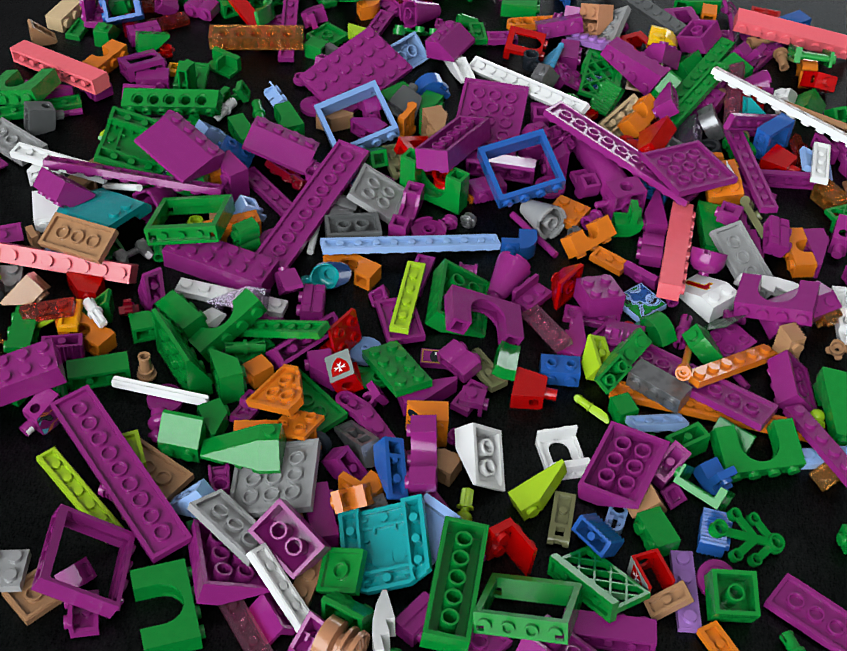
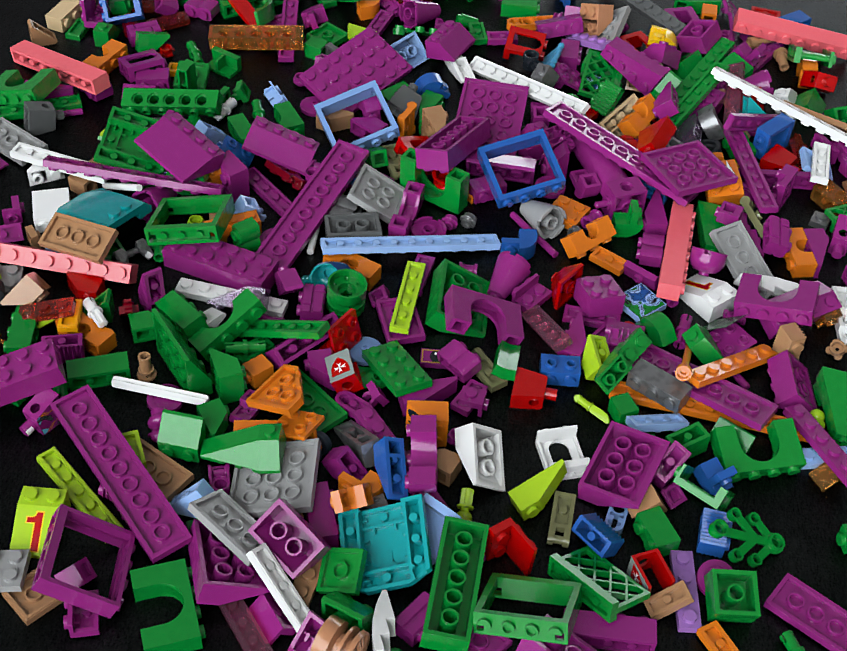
magenta slope [33,167,96,208] -> none
none -> magenta bracket [2,195,25,225]
none -> lime slope [9,486,71,559]
none -> green pin [186,41,204,63]
none -> green wheel [325,269,368,319]
none -> magenta plate [771,164,799,213]
none -> flat silver plate [808,211,831,230]

